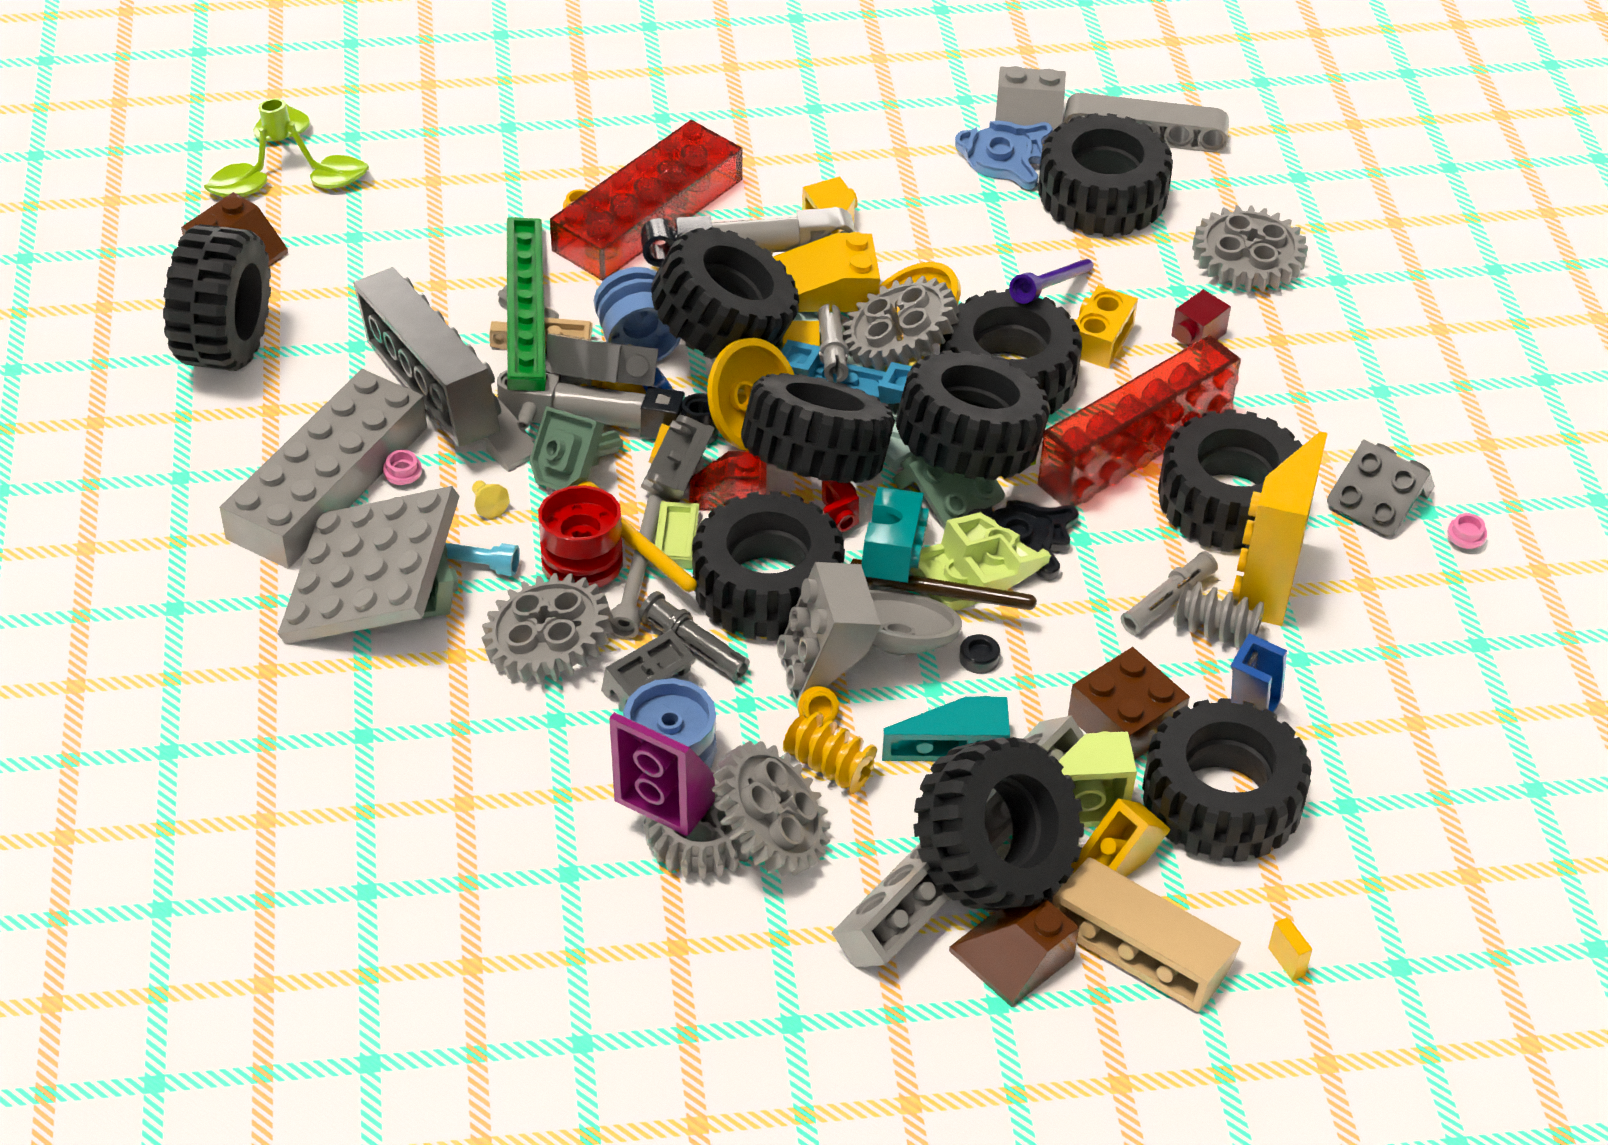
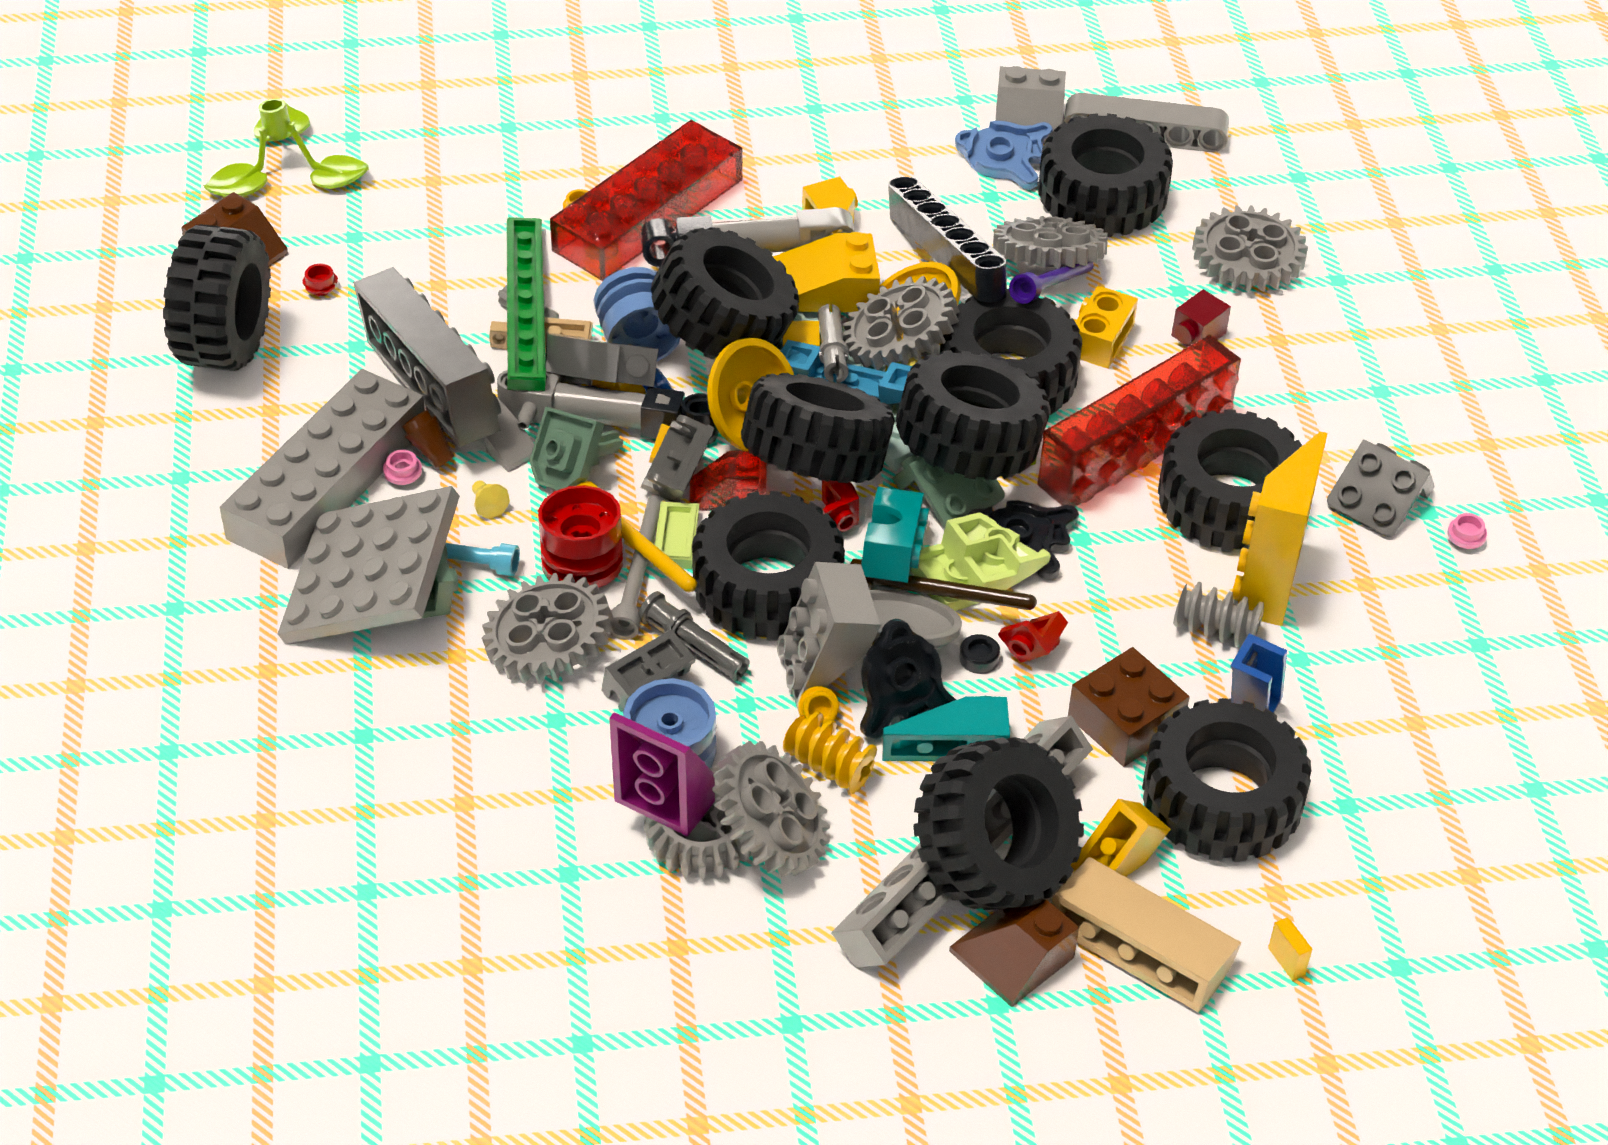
yellowish green slope [1059,731,1137,827] -> none
light grey pin [1120,551,1218,635] -> none
none -> red plate [302,263,338,296]
none -> reddish brown cone [402,410,454,469]
none -> black tile [860,619,956,739]
none -> beam [888,176,1007,302]
none -> light grey gear [993,216,1108,268]
none -> red bracket [998,611,1069,663]

